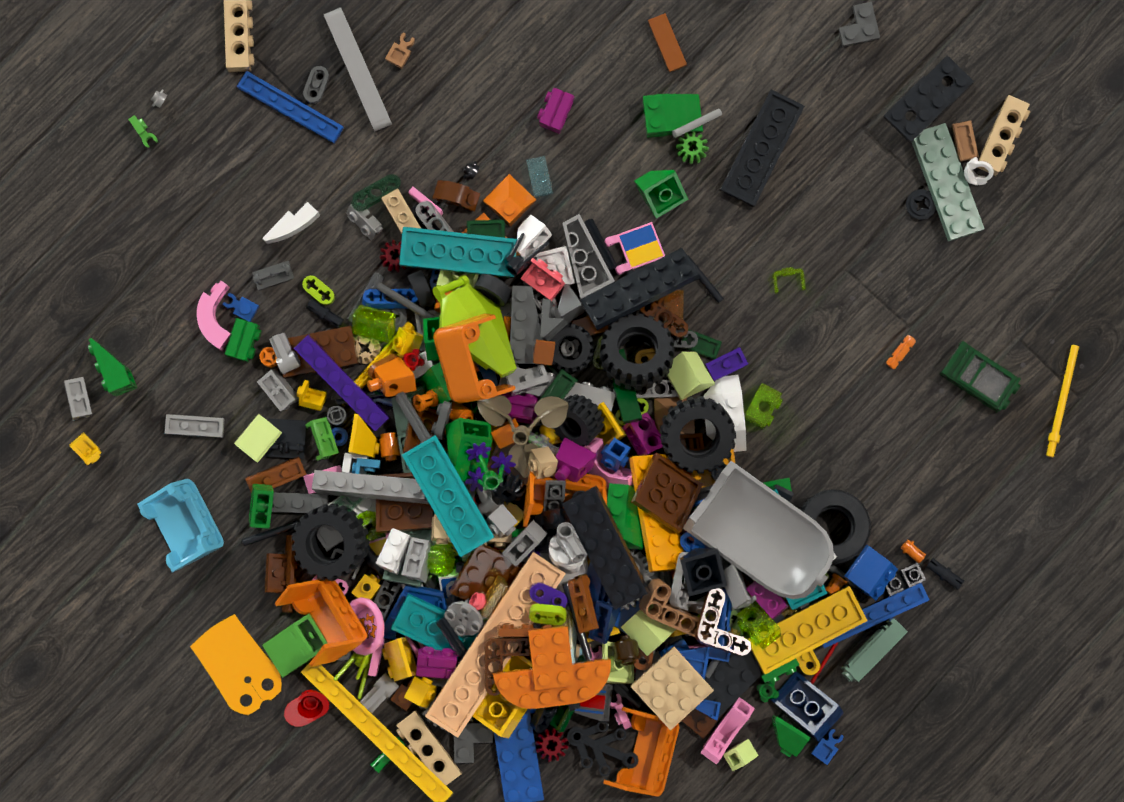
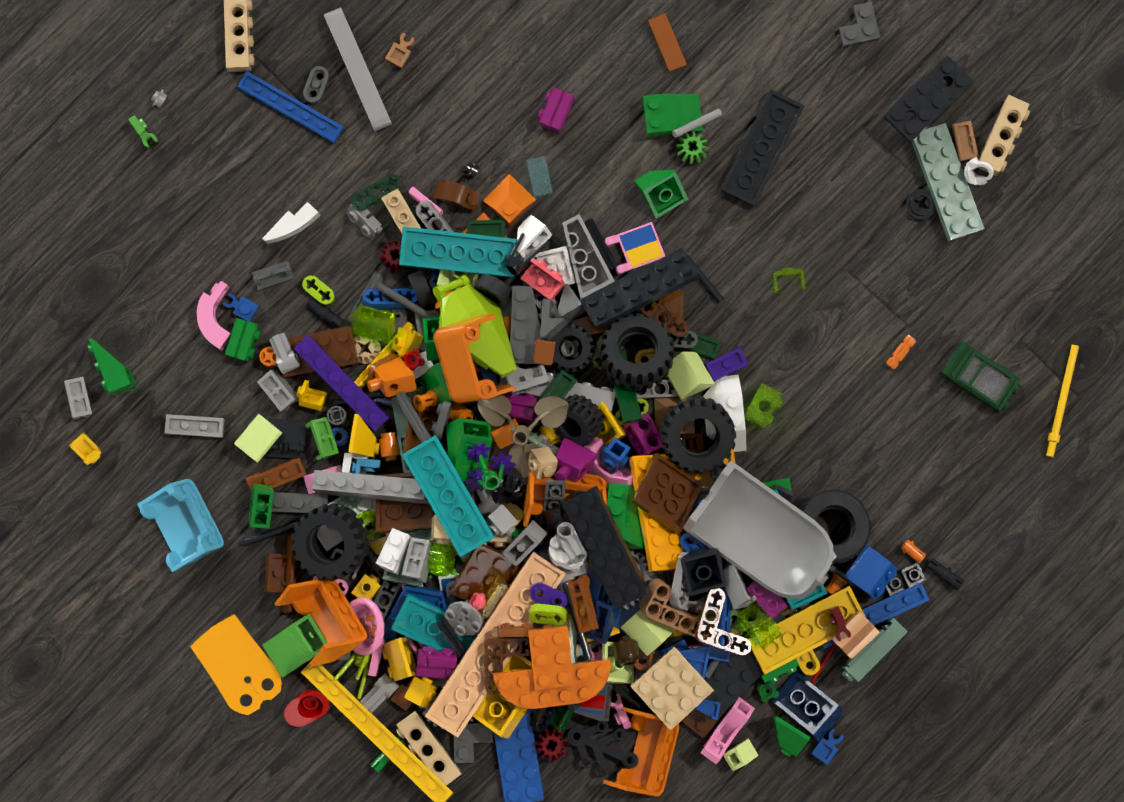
none -> dark red plate [828,606,851,642]
none -> light nougat panel [831,611,880,659]

